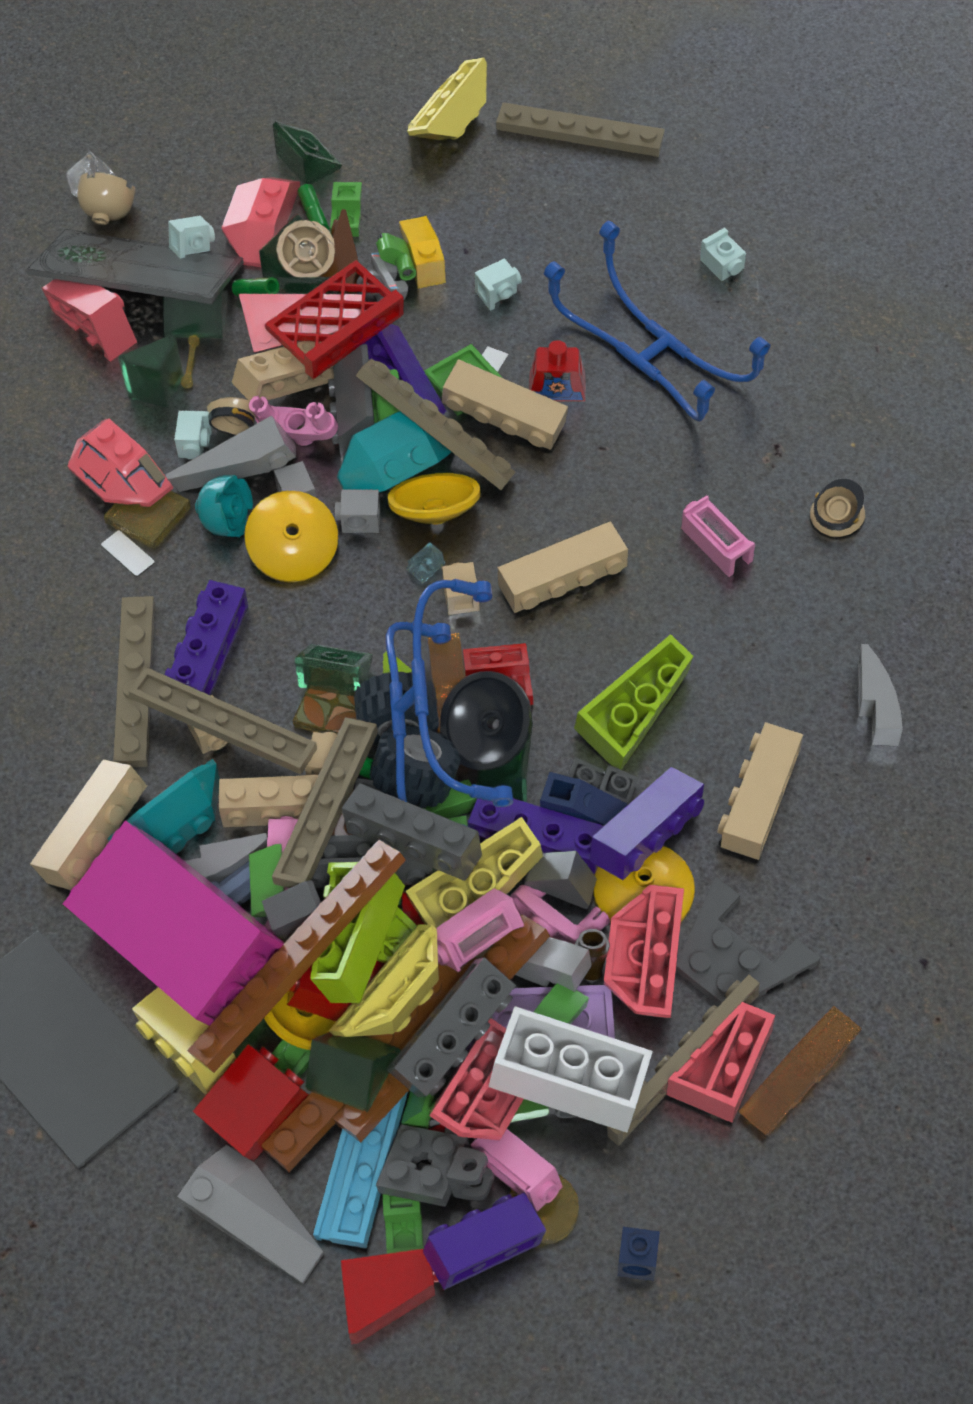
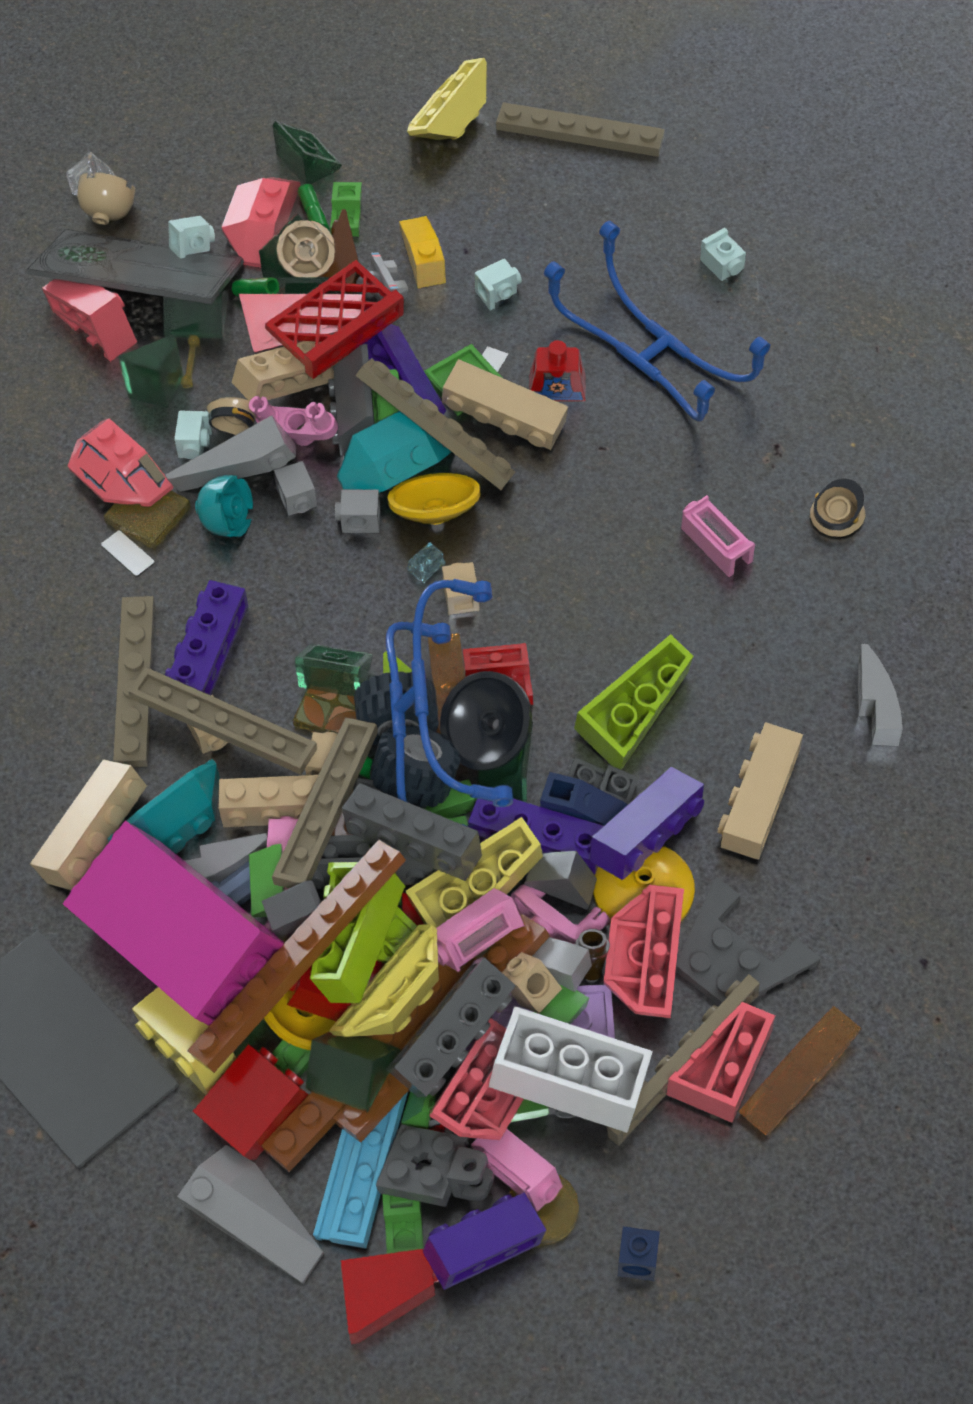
yellow dish [245,491,338,583] -> none
bright green piece [375,233,416,281] -> none
tan brick [498,521,628,613] -> none
none -> tan brick [502,952,562,1014]

